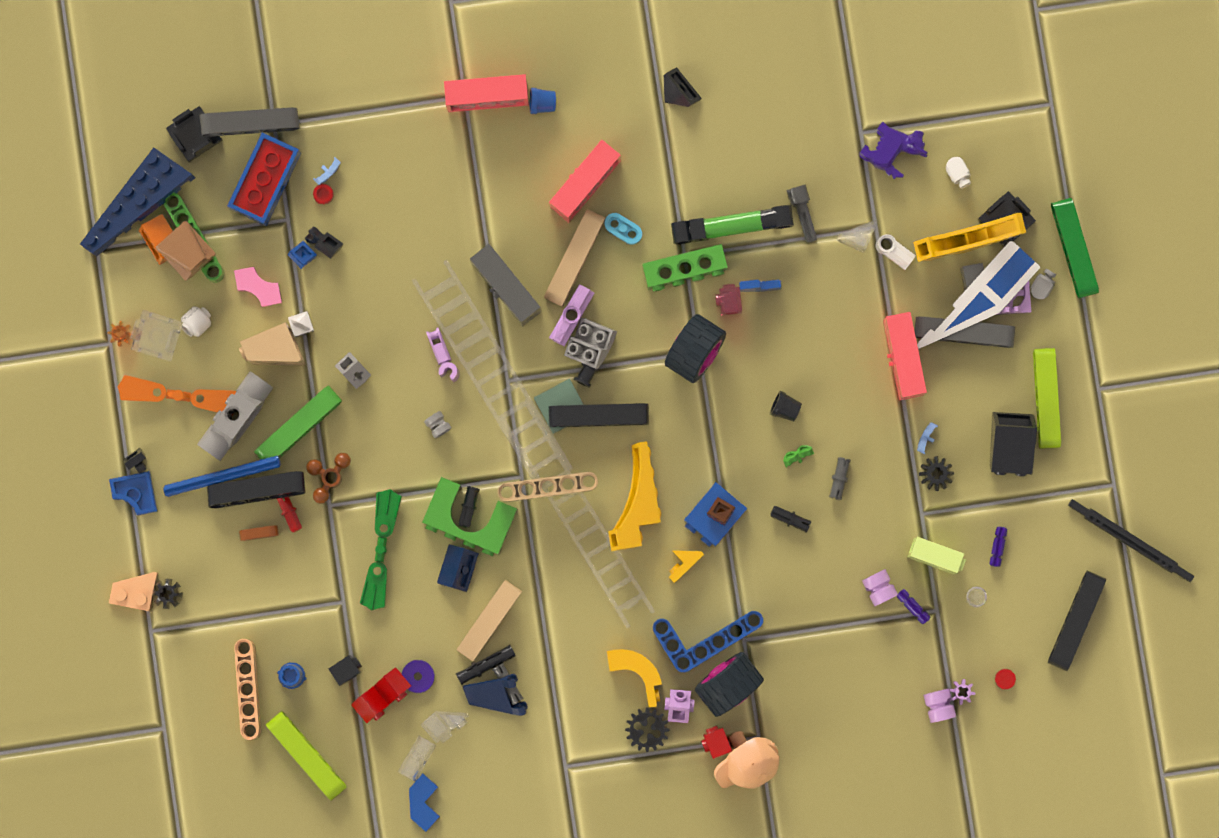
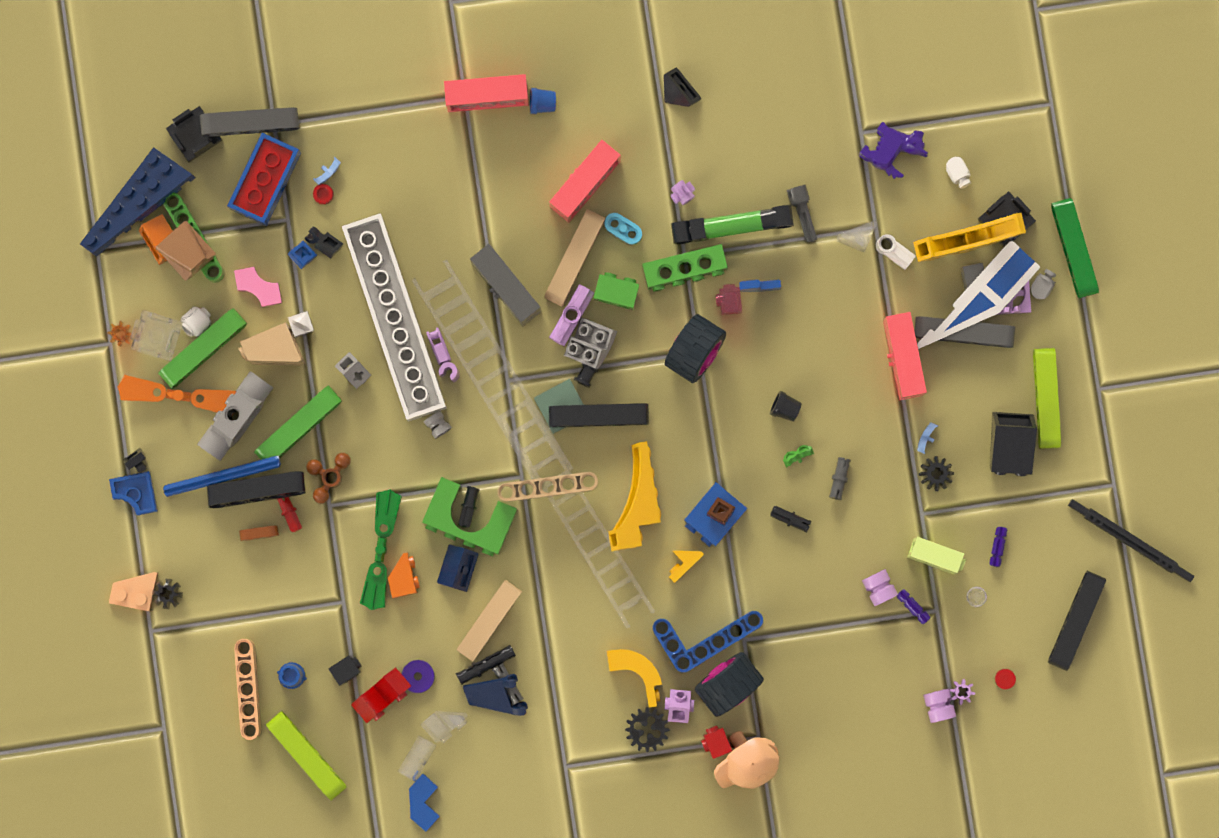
none -> bright green beam [158,308,247,389]
none -> white brick [342,213,447,422]
none -> orange slope [388,552,420,599]
none -> bright green brick [594,272,639,310]
none -> lavender gear [670,180,695,205]

